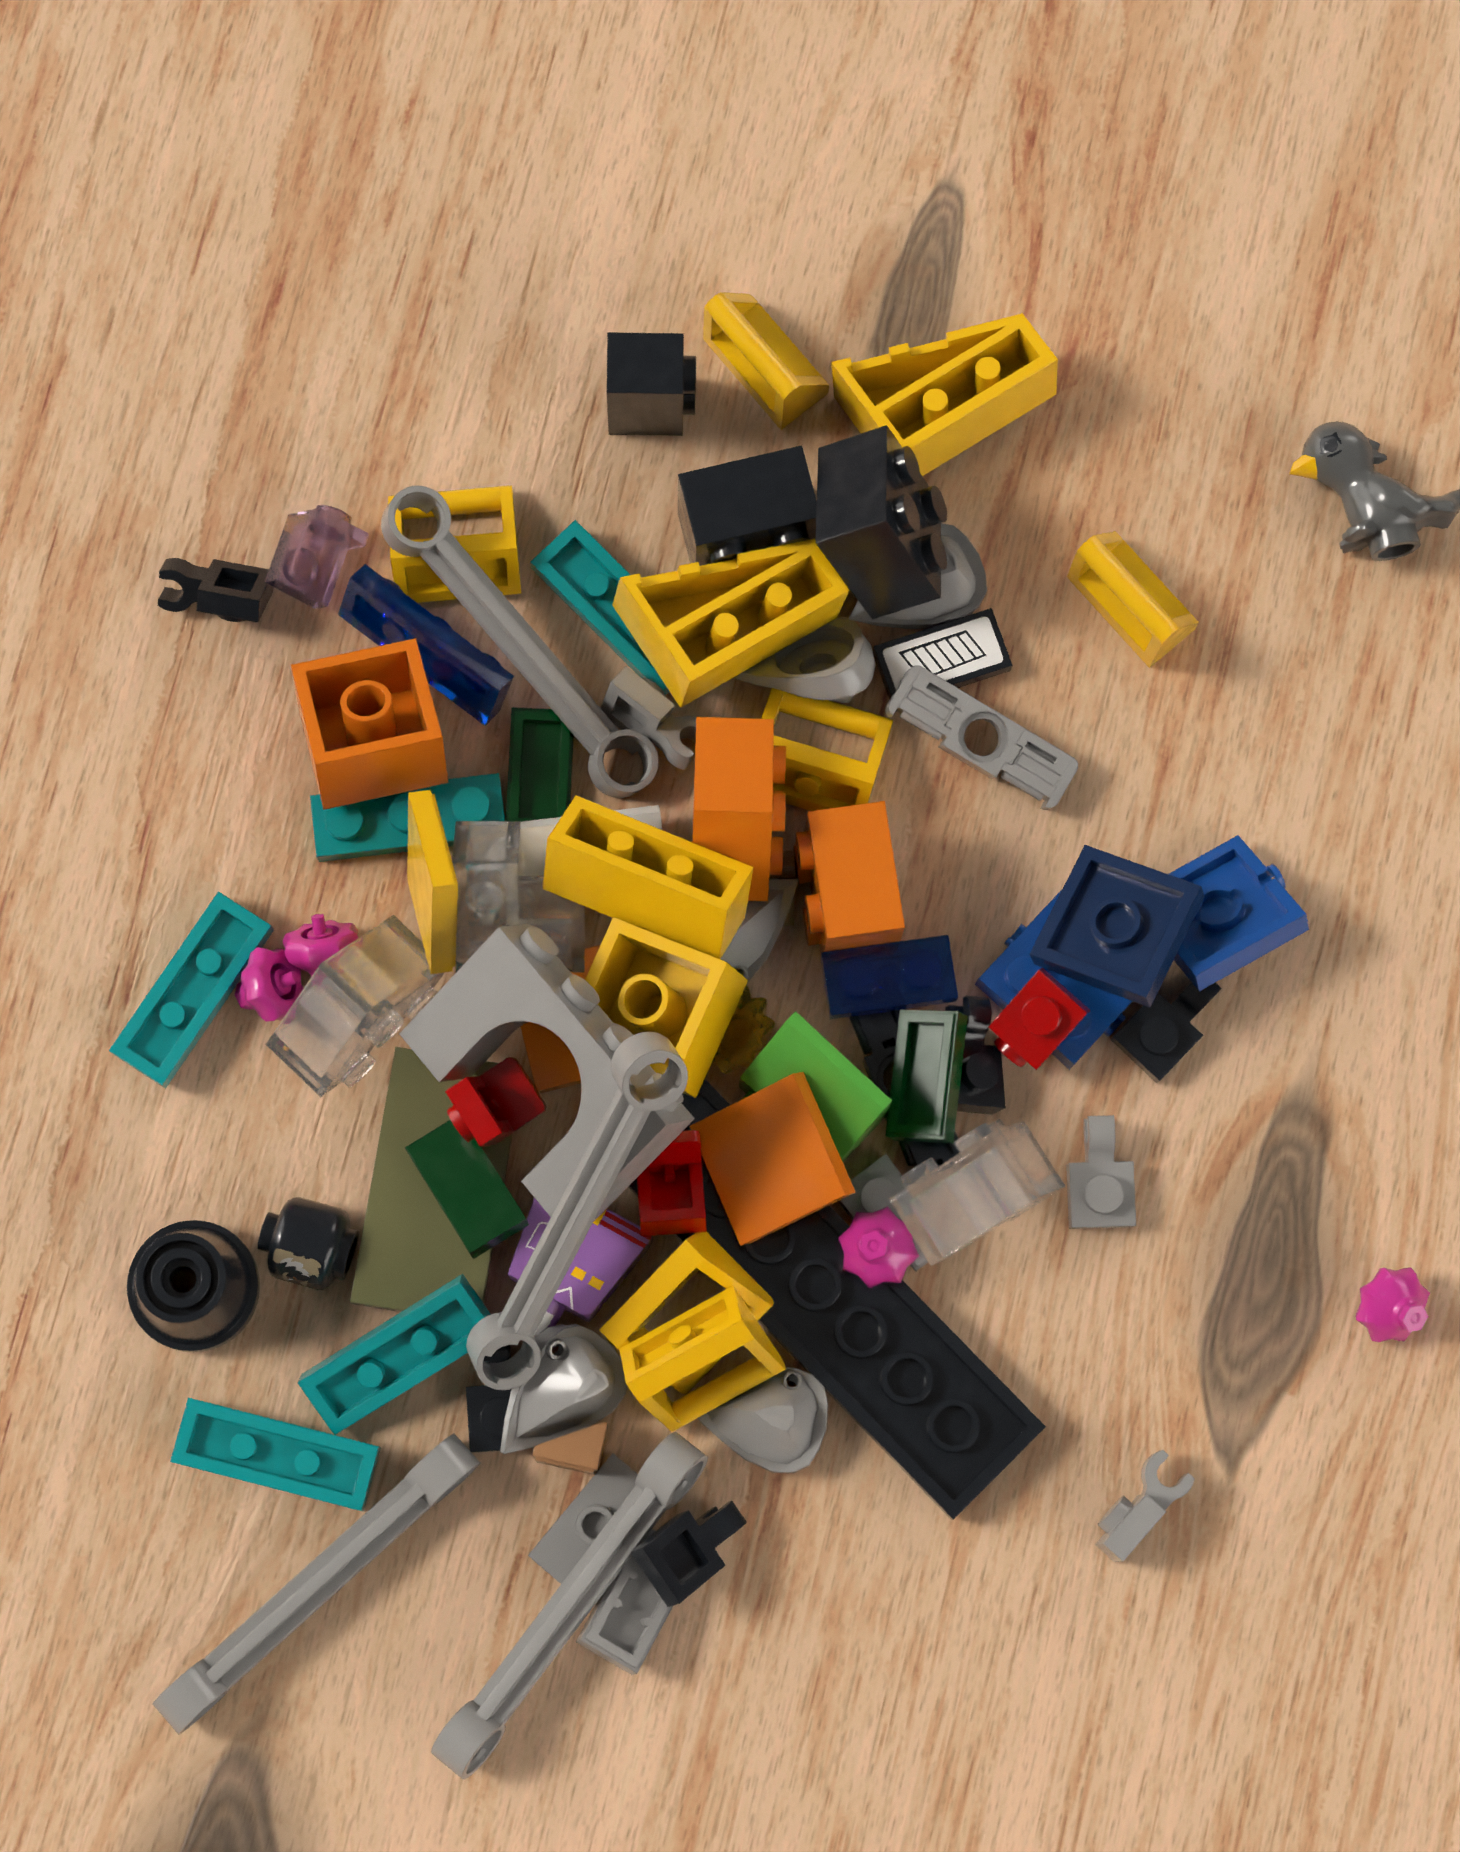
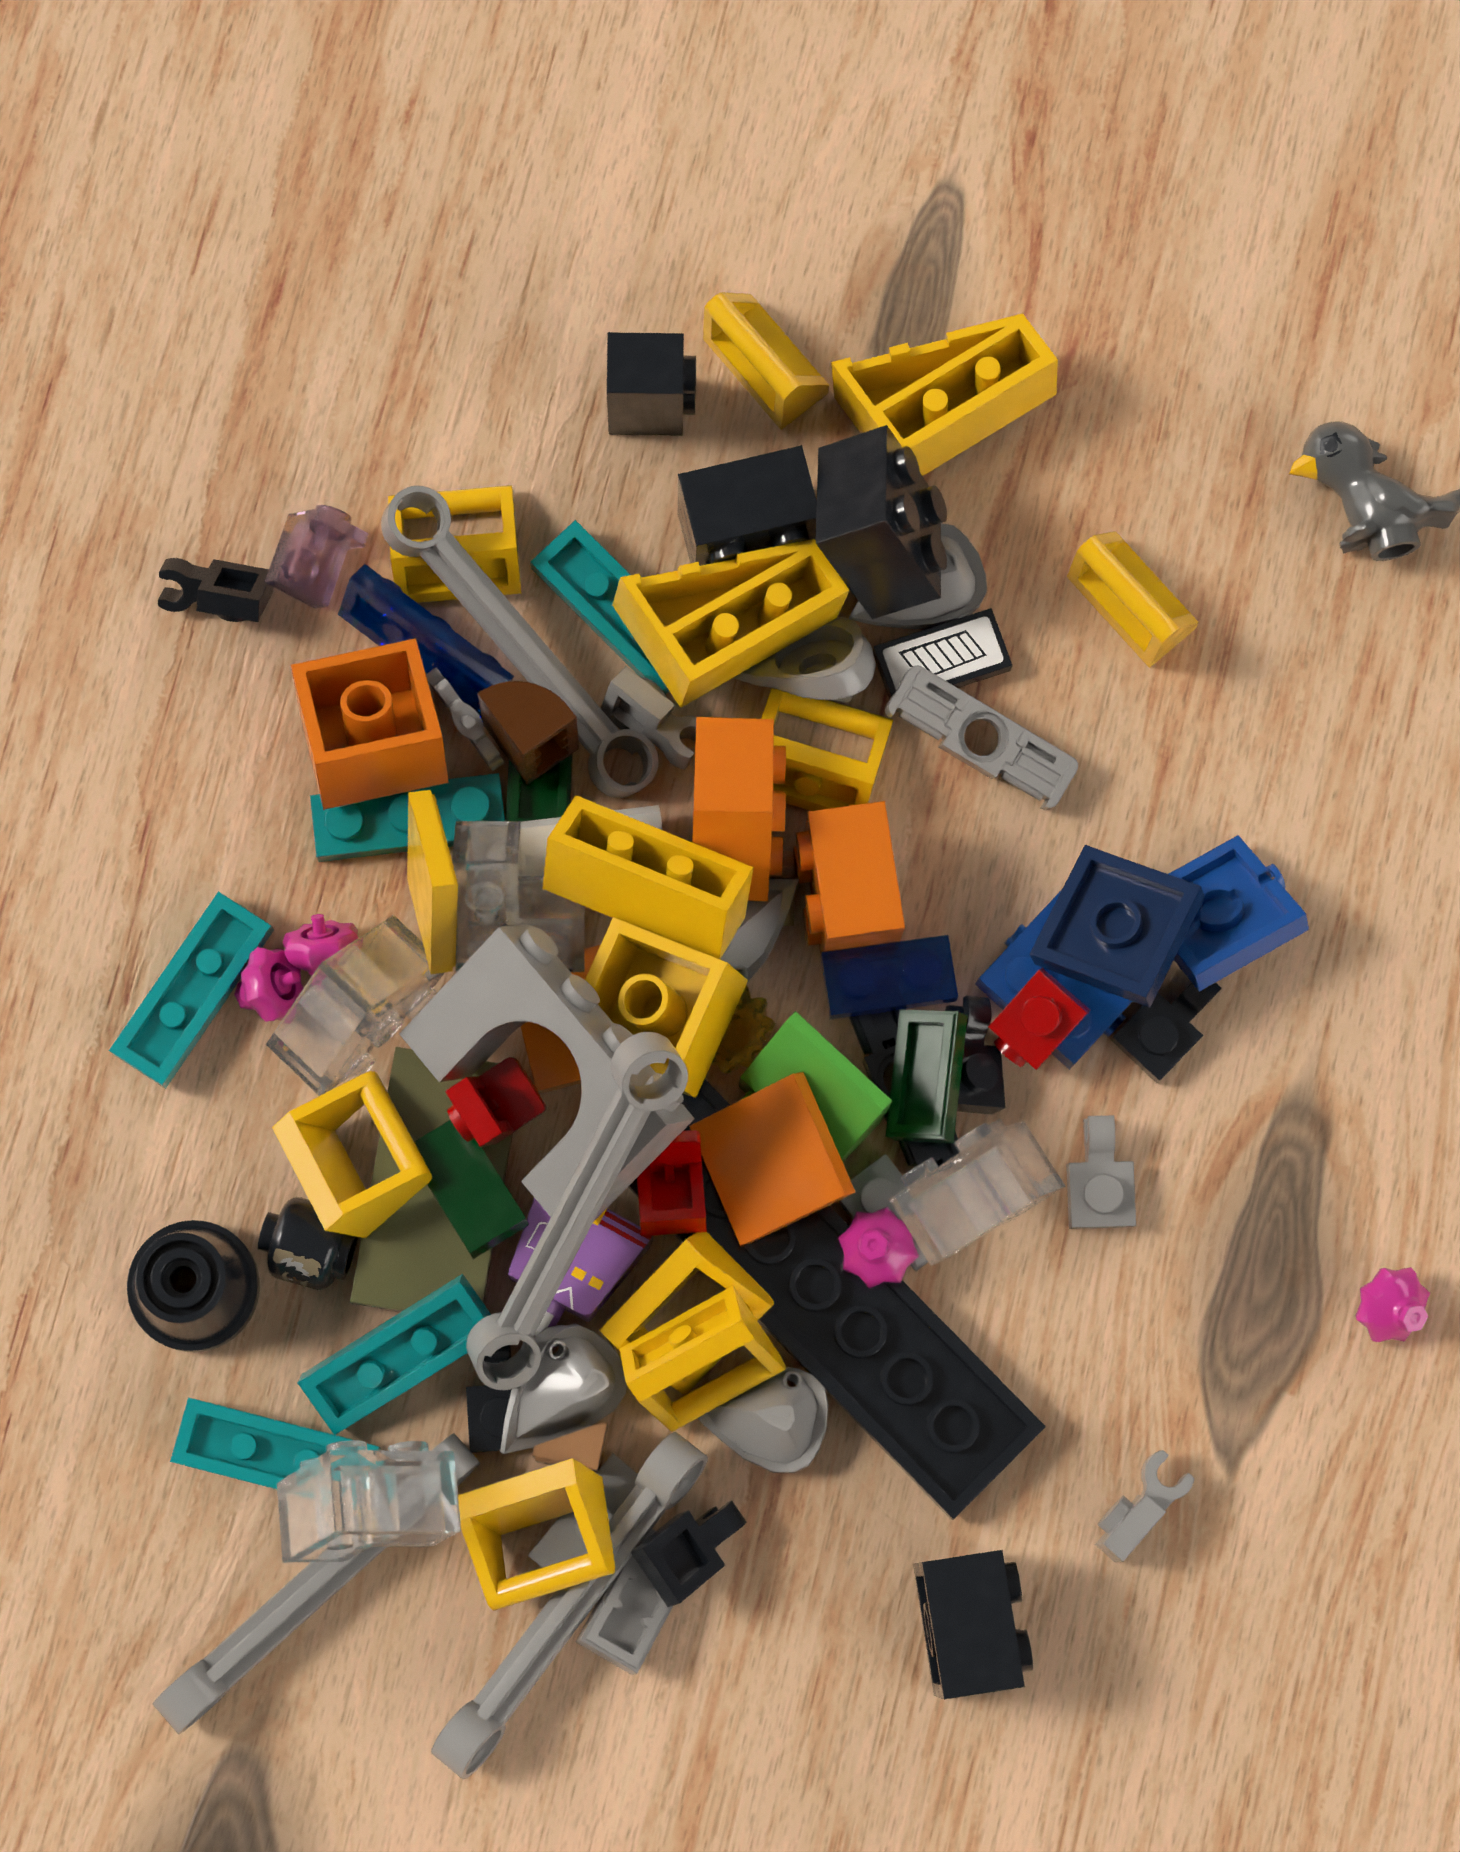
none -> yellow tile [272,1071,432,1238]
none -> clear brick [277,1440,461,1563]
none -> light grey animal [426,668,505,771]
none -> yellow tile [455,1458,615,1611]
none -> reddish brown brick [478,681,579,785]
none -> black brick [913,1550,1033,1700]

